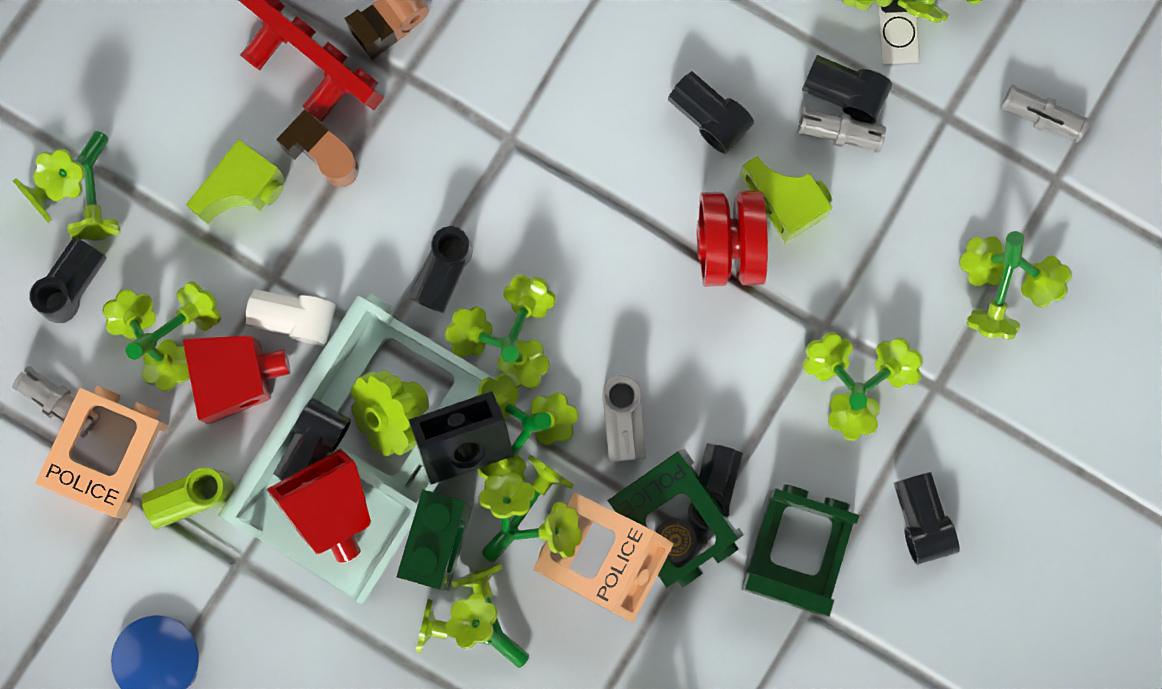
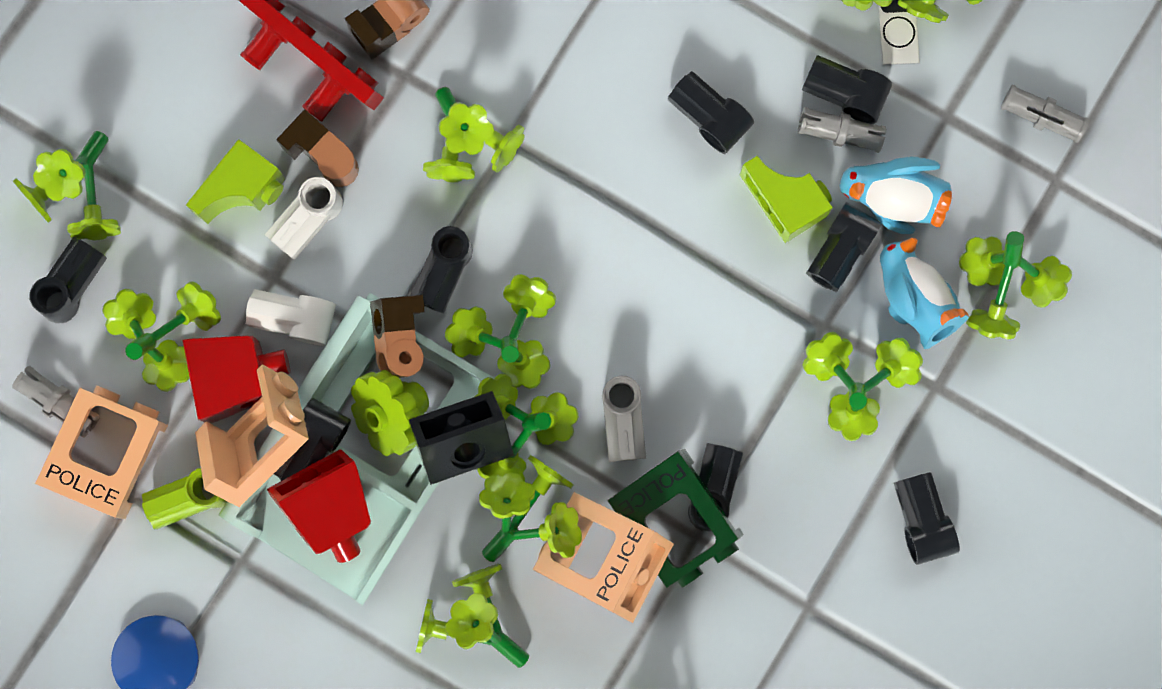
dark green window [396,489,473,591] -> none
dark grey tile [655,519,697,563] -> none
red wheel [696,190,768,287] -> none
dark green window [741,484,860,617] -> none
none -> light nougat window [195,364,309,507]
none -> white piece [265,177,343,259]
none -> leg [370,295,425,378]
none -> lime plant [423,87,525,183]
none -> black piece [806,202,883,292]
none -> animal [839,156,952,234]
none -> medium azure animal [880,238,969,350]

